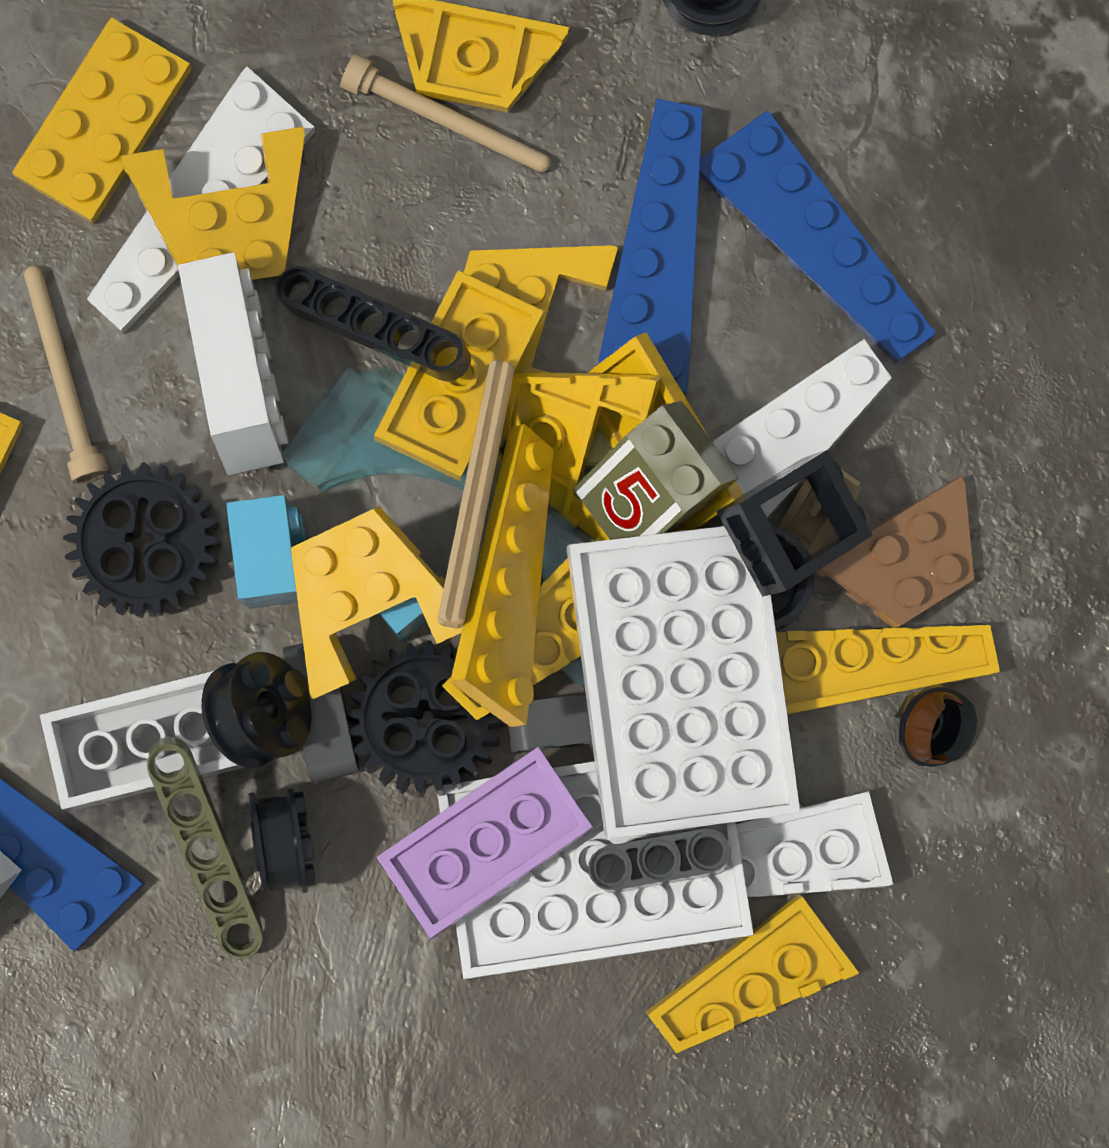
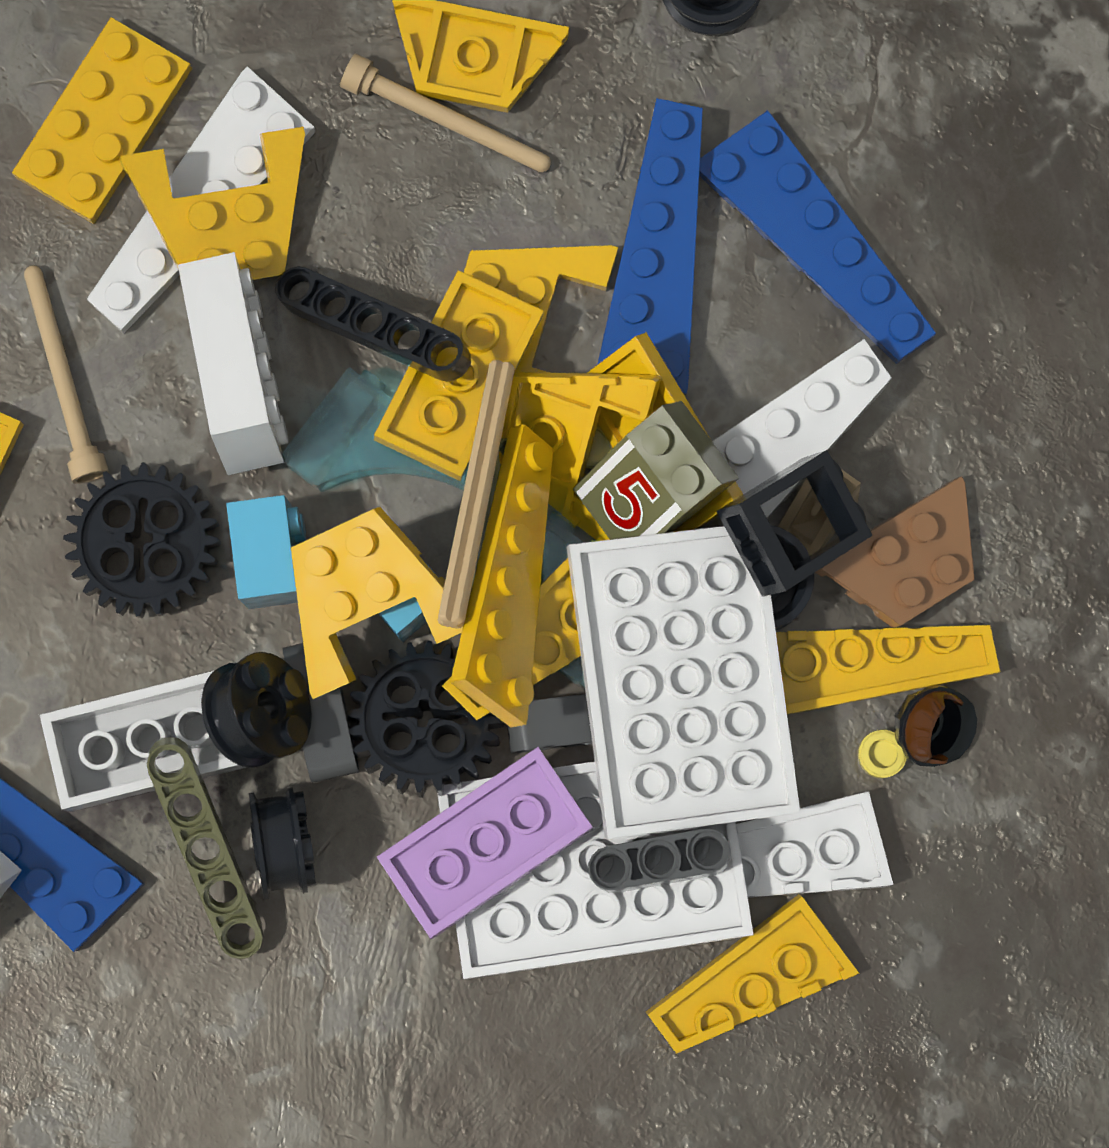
none -> light yellow tile [858,730,907,778]

